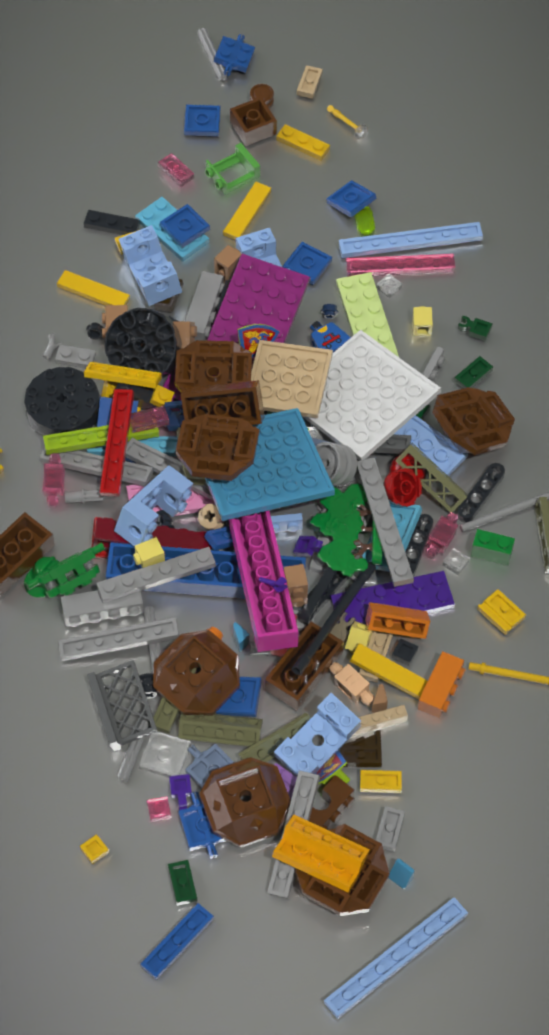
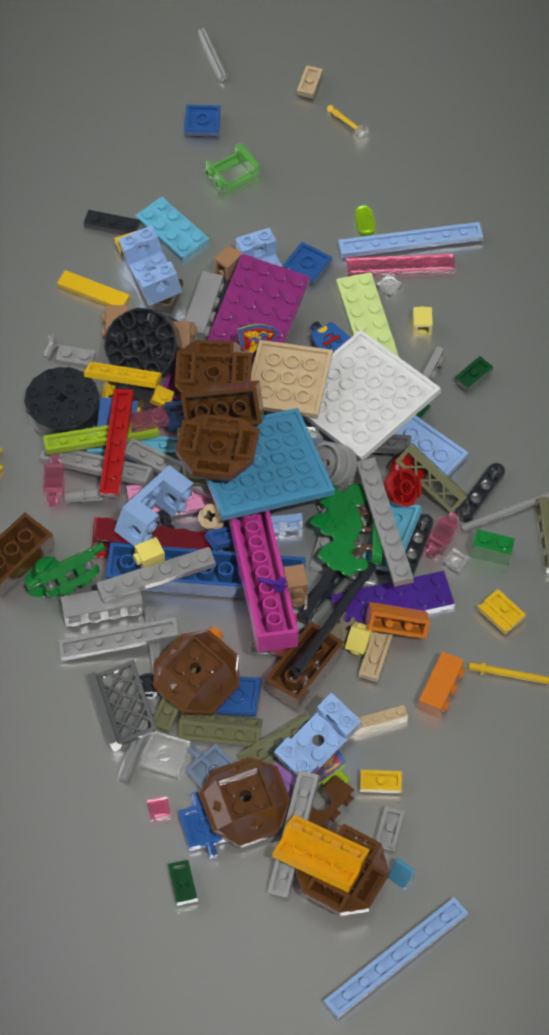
yellow plate [80,834,109,865] -> none
black plate [86,322,104,339] -> none
blue plate [140,903,214,980] -> none
clear pink plate [158,153,194,187] -> none
blue plate [160,204,210,248] -> none
dark purple plate [169,774,192,811] -> none
blue plate [213,34,255,76] -> none
yellow tile [223,182,271,240] -> none
reddish brown brick [230,97,277,146] -> none
dark azure slope [233,622,250,652] -> none
reddish brown wheel [250,84,274,109] -> none
yellow plate [276,124,330,161] -> none
dark purple plate [293,536,323,557] -> none
dark blue plate [320,304,339,319] -> none
blue plate [326,180,377,217] -> none
light nougat piece [329,662,374,706] -> none
dark brown wing [340,730,382,767] -> none
yellow tile [349,643,428,700] -> none
medium nougat slope [372,684,388,713] -> none
black plate [392,639,419,666] -> none
reddish brown piece [432,387,515,455] -> none
dark green plate [458,316,493,342] -> none

